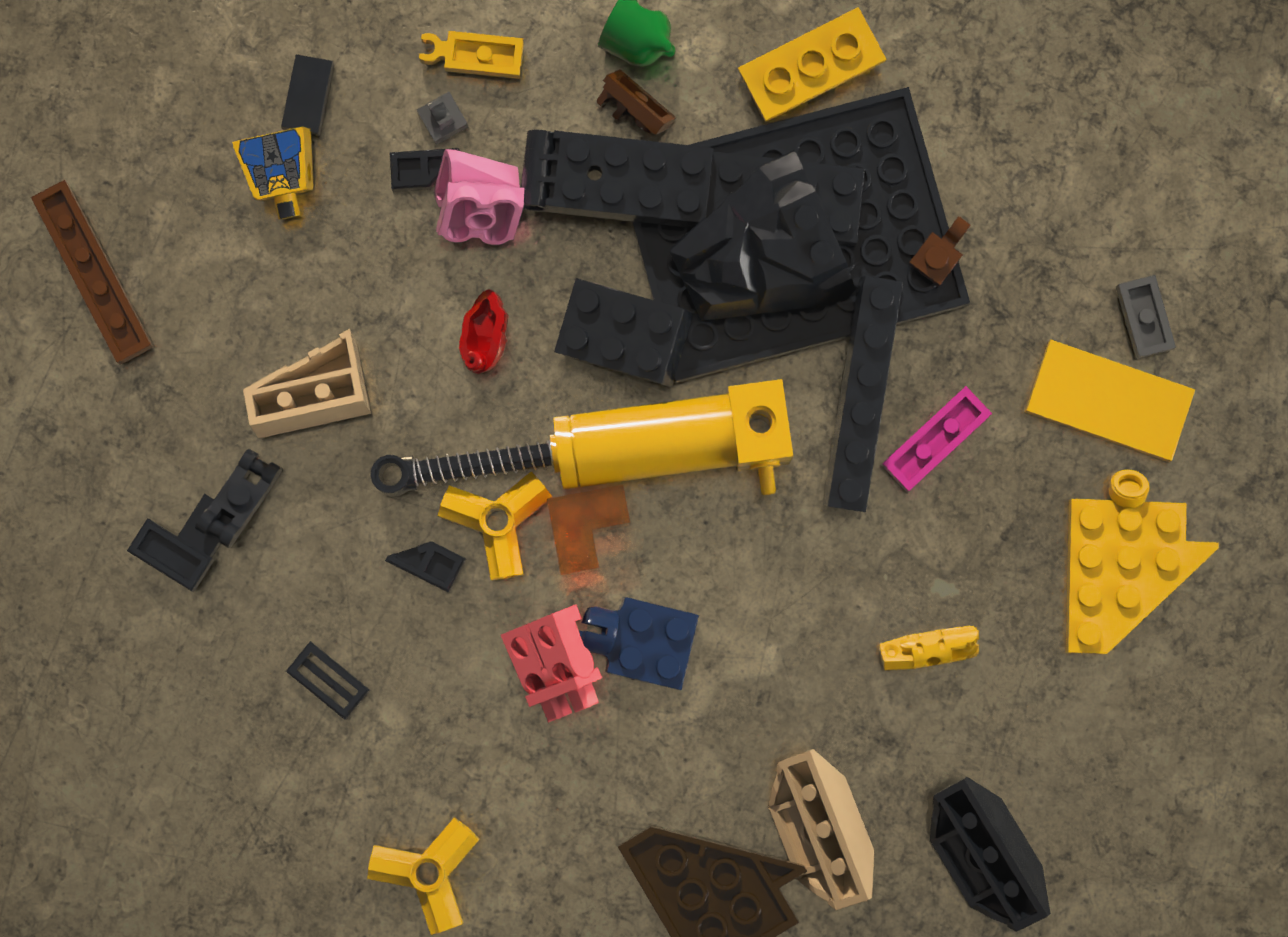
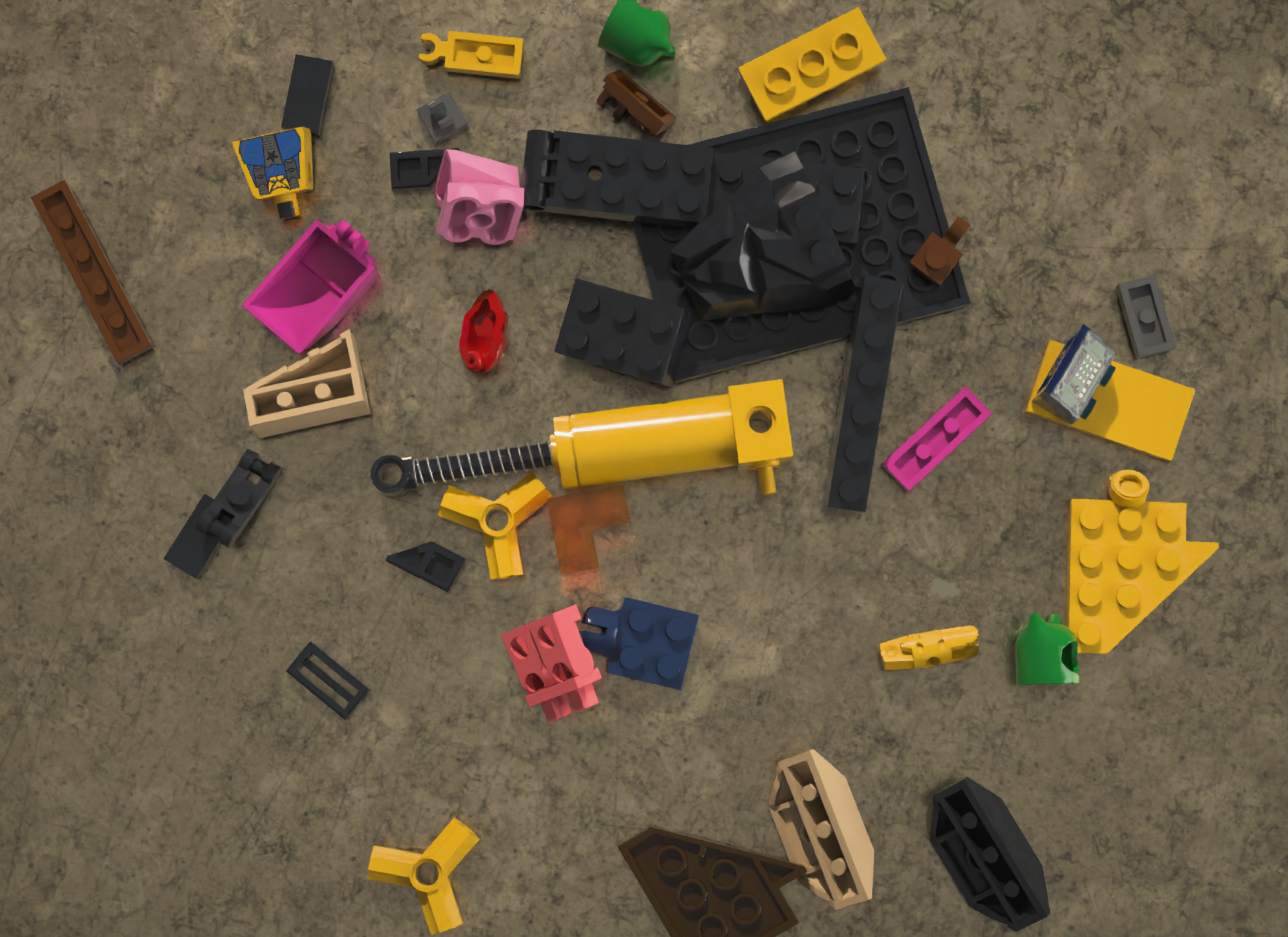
black tile [127,518,215,592] -> none
none -> dark pink piece [241,219,380,354]
none -> green piece [1015,612,1080,685]
none -> slope [1031,324,1116,425]

